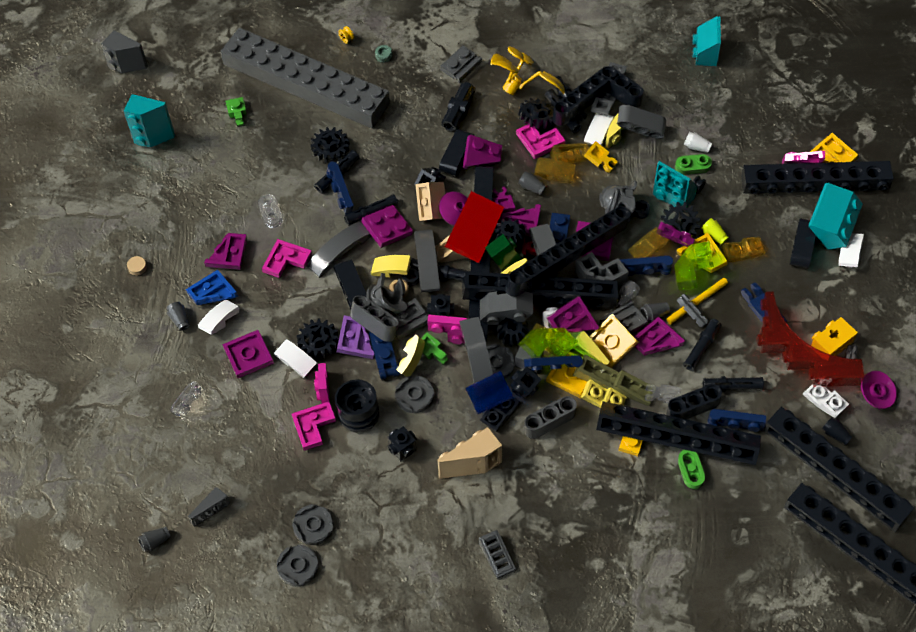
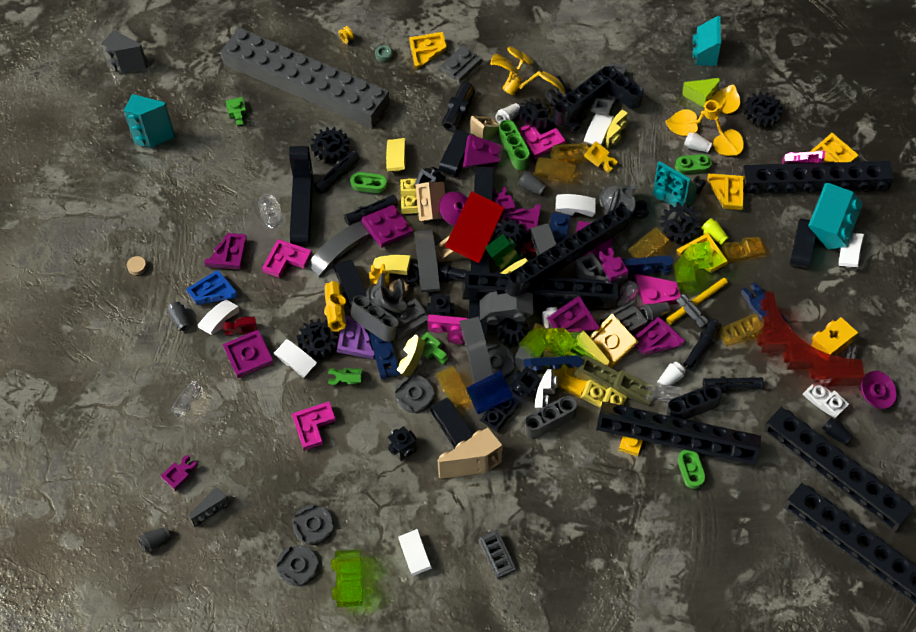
dark pink plate [314,363,330,403] -> none
dark blue plate [326,161,354,214] -> none
black wheel [335,379,380,432] -> none
dark grey beam [617,105,666,139] -> none
magenta wing [656,222,695,249] -> none
dark blue plate [707,409,766,432] -> none
none -> magenta plate [160,455,198,491]
none -> dark red plate [223,316,258,336]
none -> black beam [289,146,313,245]
none -> yellow piece [324,281,346,332]
none -> bright green plate [328,368,363,385]
none -> clear neon green brick [331,549,363,608]
none -> bright green plate [350,172,387,193]
none -> yellow plate [369,264,390,287]
none -> light yellow slope [386,138,406,171]
none -> white slope [398,529,432,576]
none -> light yellow slope [400,179,418,214]
none -> yellow wing [409,32,446,70]
none -> black beam [429,397,473,449]
none -> clear yellow slope [435,366,471,408]
none -> tan slope [470,116,499,140]
none -> white cone [496,103,520,124]
none -> bright green beam [499,120,530,170]
none -> white slope [535,369,558,410]
none -> white slope [555,194,596,217]
none -> magenta plate [599,248,628,282]
none -> dark pink wing [634,274,681,306]
none -> white cone [657,361,686,390]
none -> yellow plant [666,85,743,156]
none -> lime slope [682,78,720,107]
none -> yellow wing [707,173,743,210]
none -> clear yellow slope [718,313,763,347]
none -> black gear [743,92,783,128]

